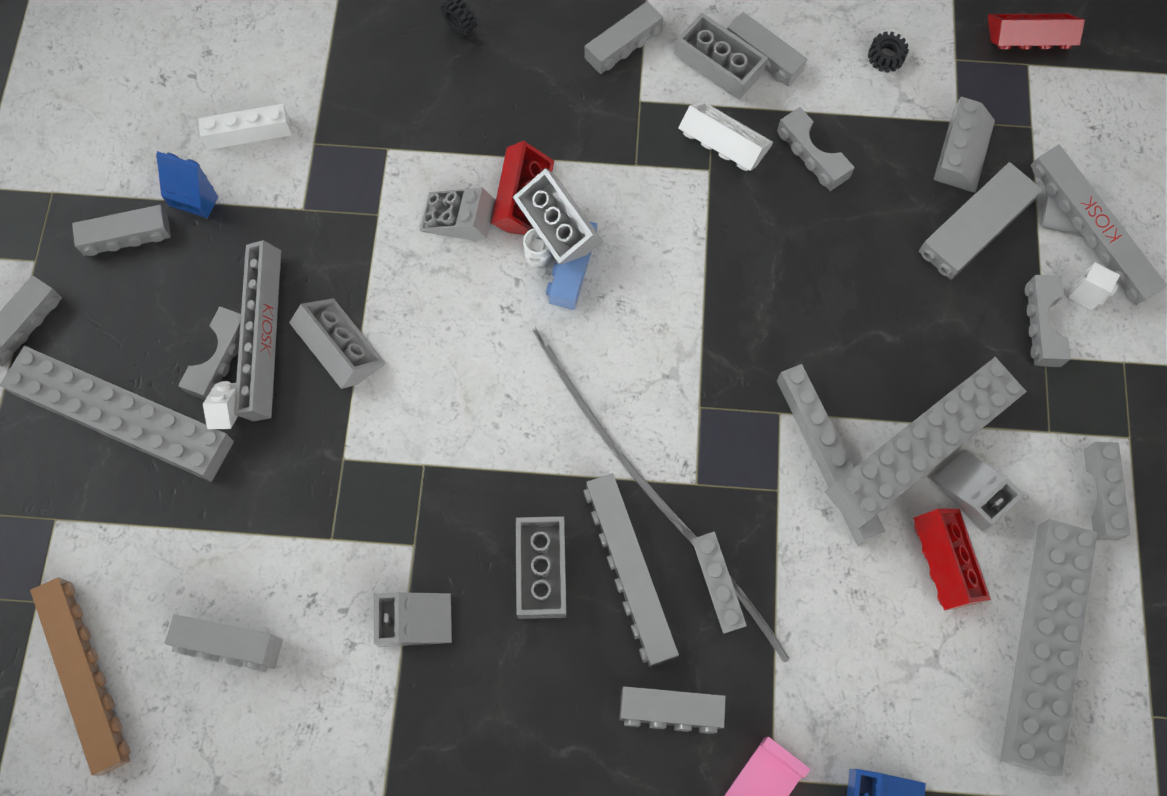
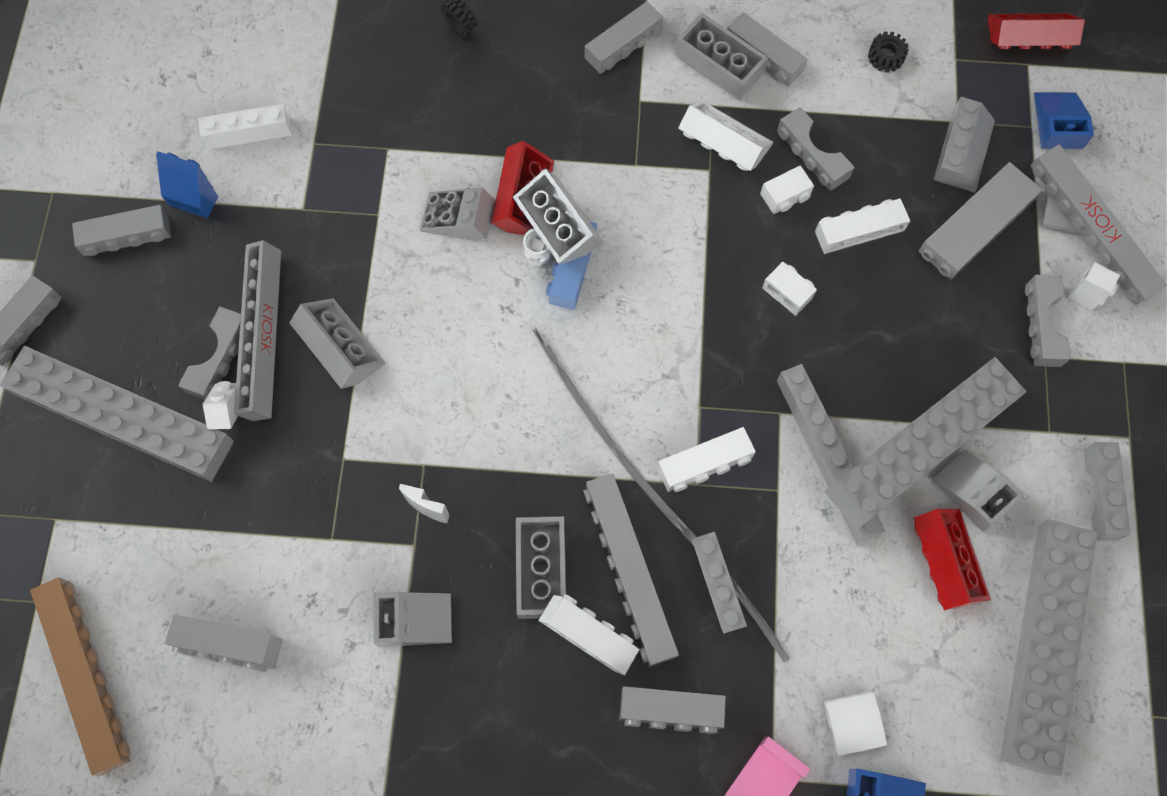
none -> white slope [399,484,449,524]
none -> white brick [539,594,639,675]
none -> white brick [657,427,755,492]
none -> white brick [760,166,814,214]
none -> white brick [762,262,817,316]
none -> white brick [815,199,910,254]
none -> white slope [824,691,887,756]
none -> blue slope [1034,92,1094,149]

